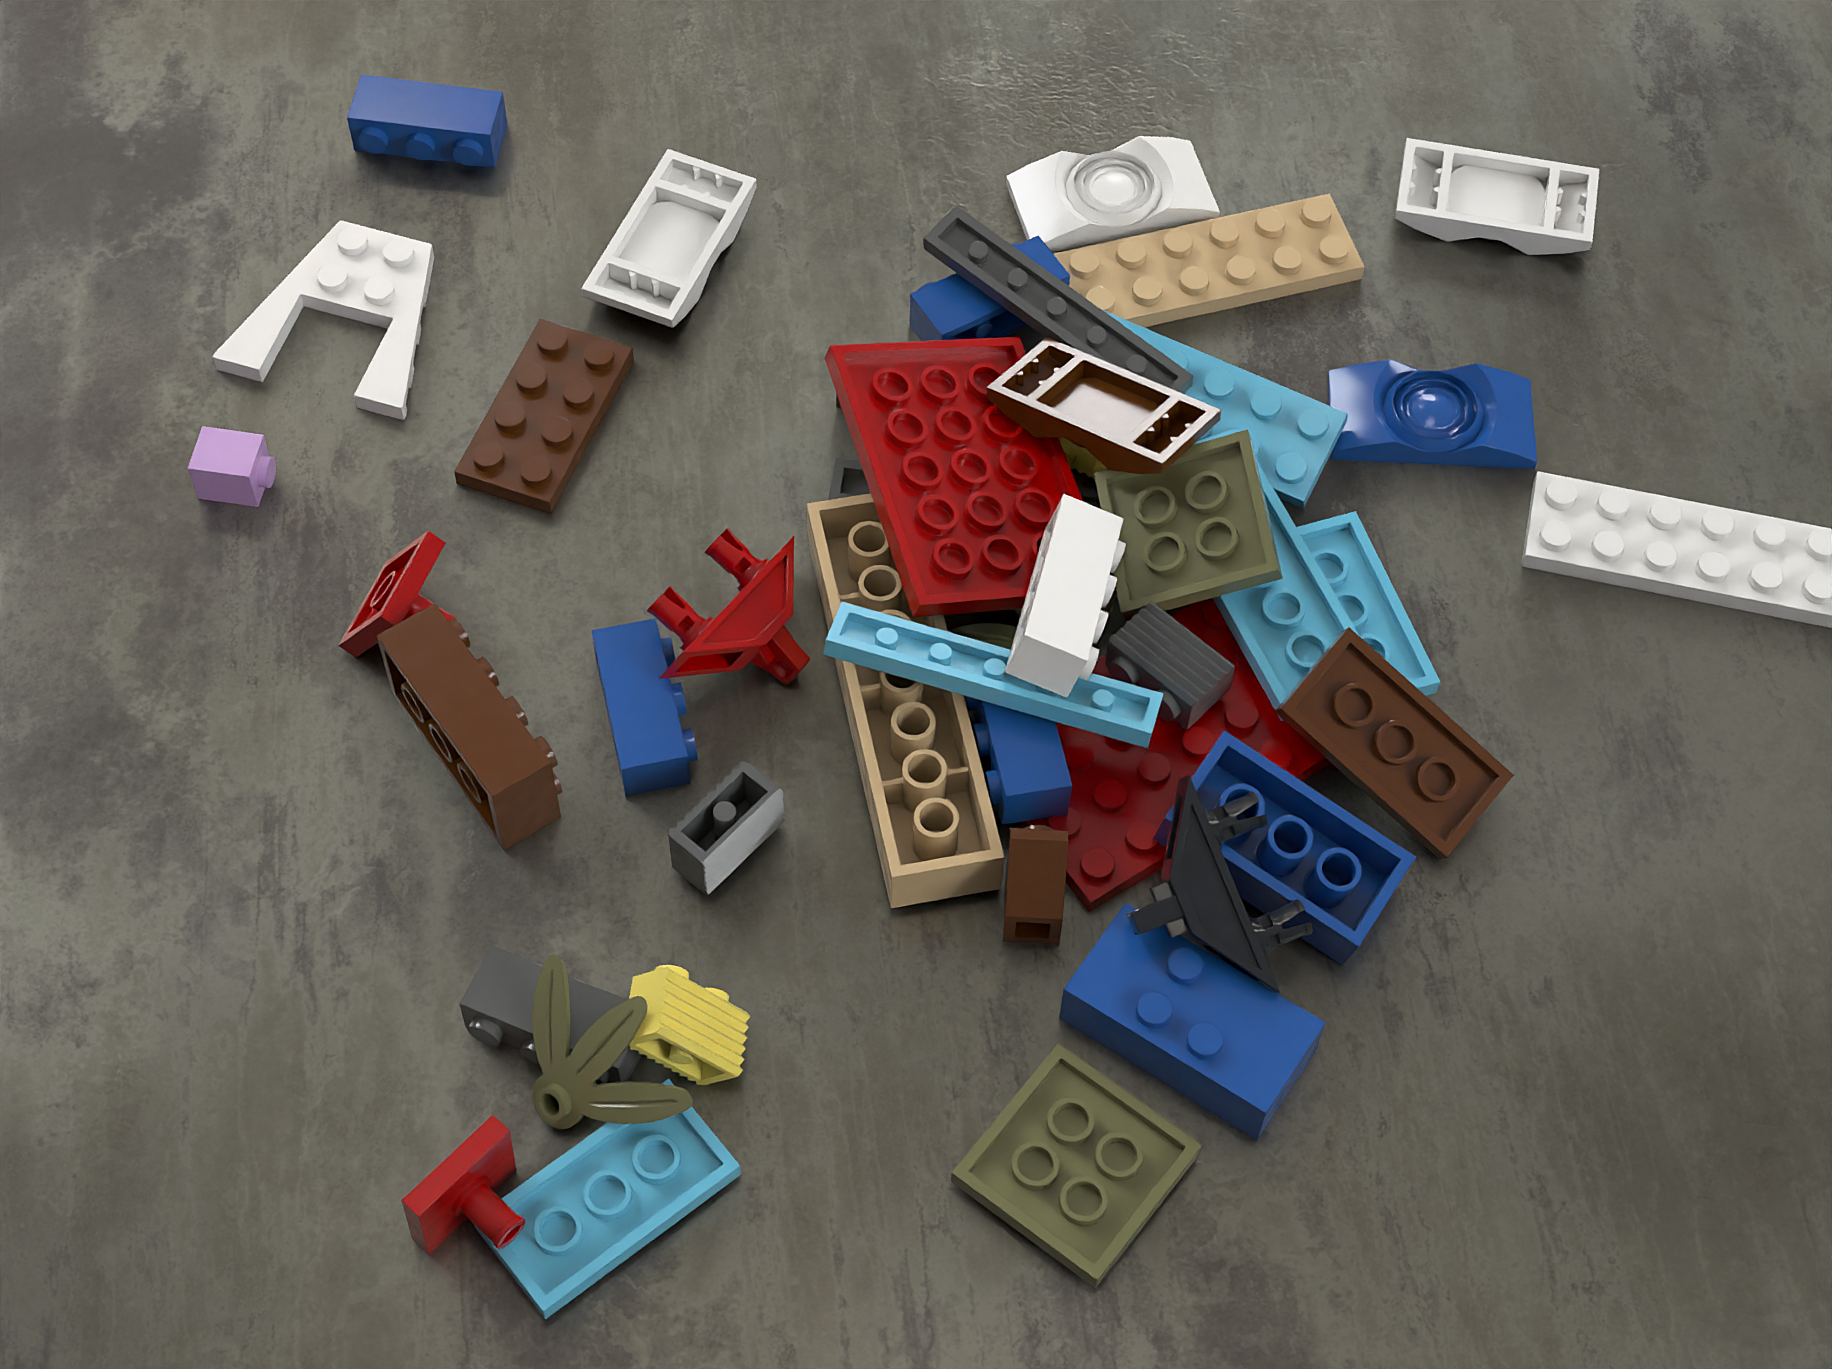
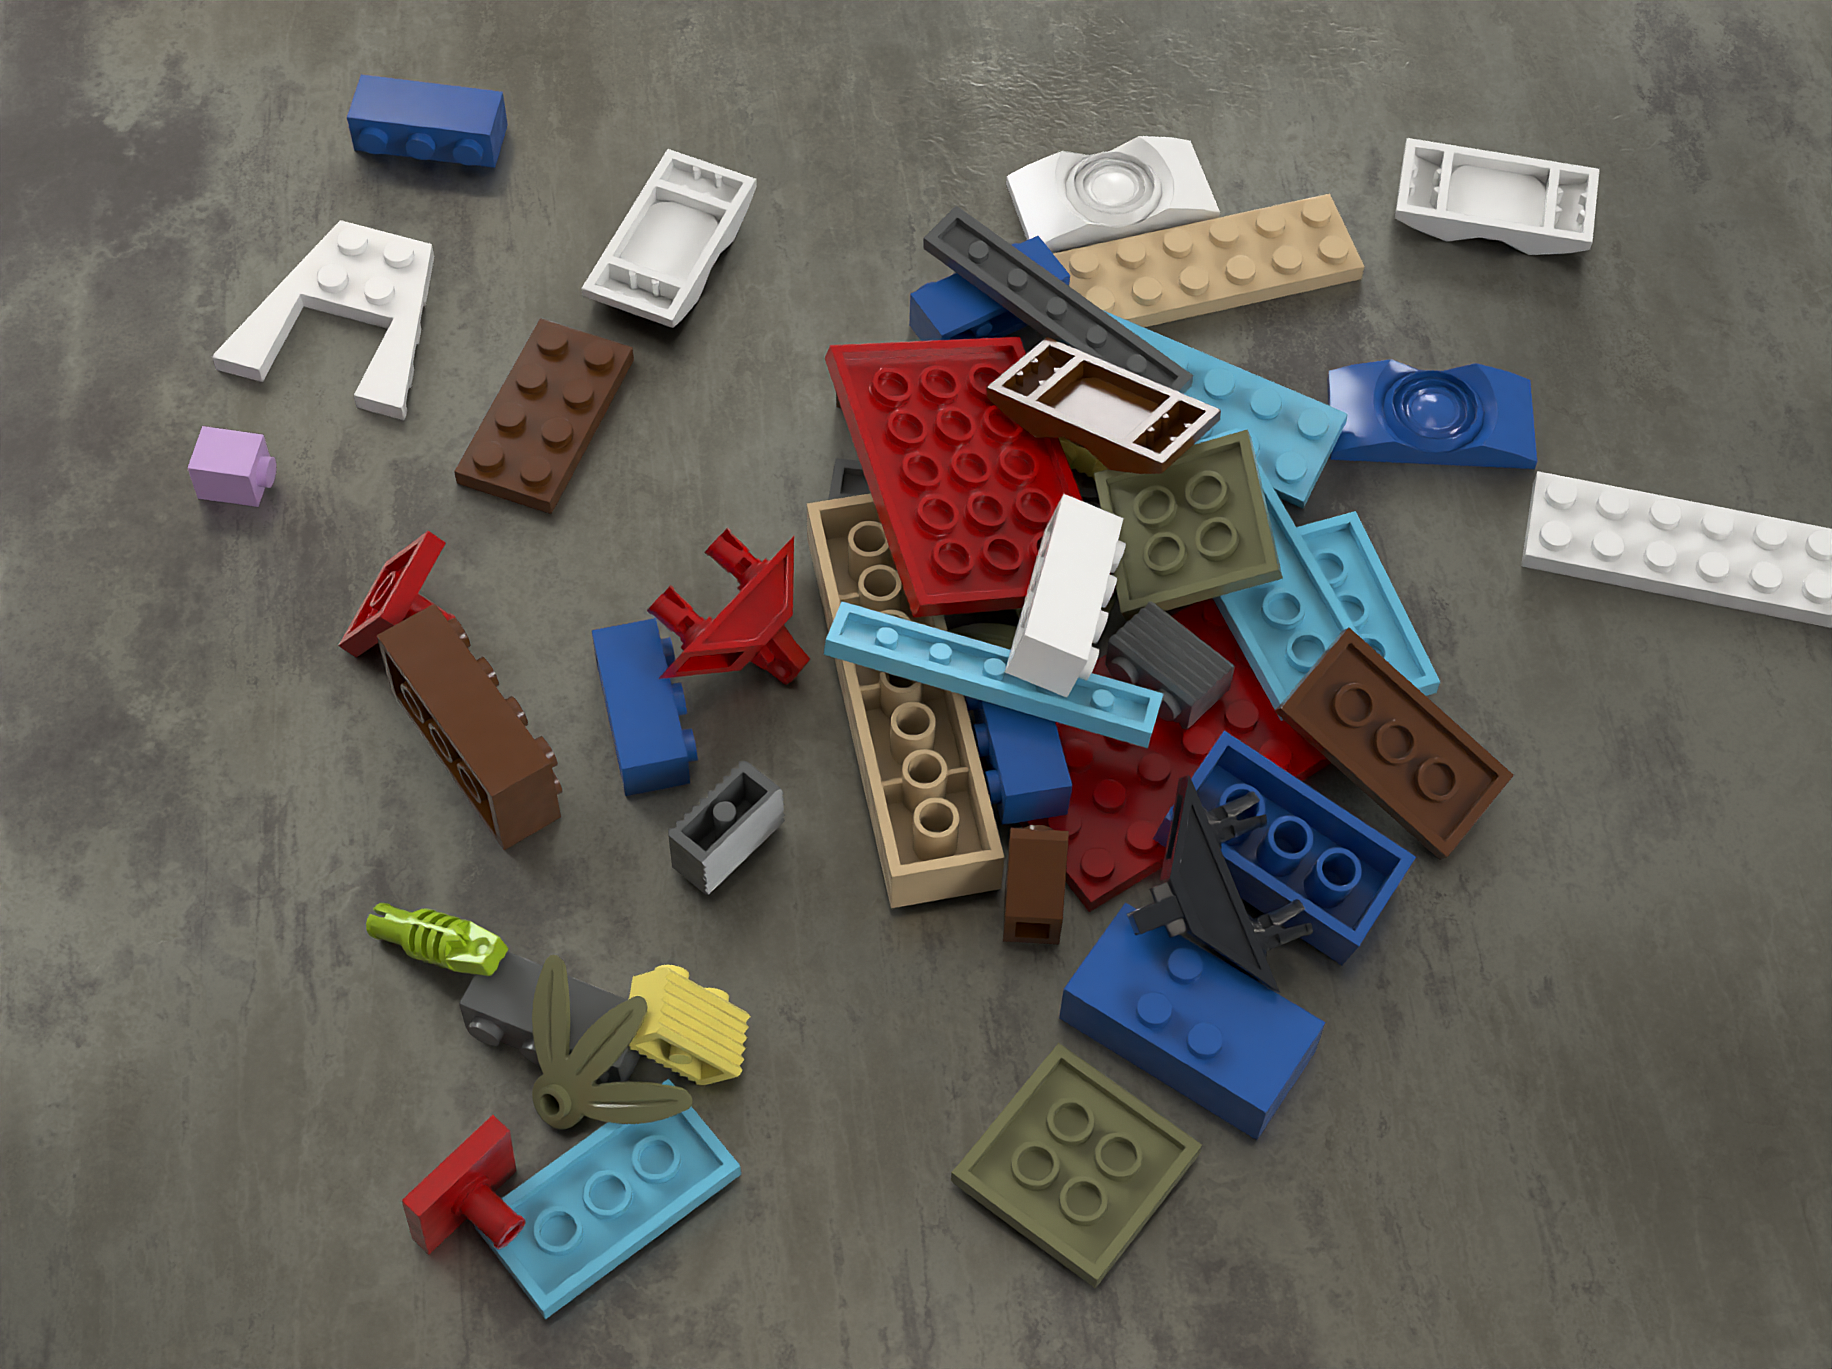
none -> lime hinge [366,903,508,976]

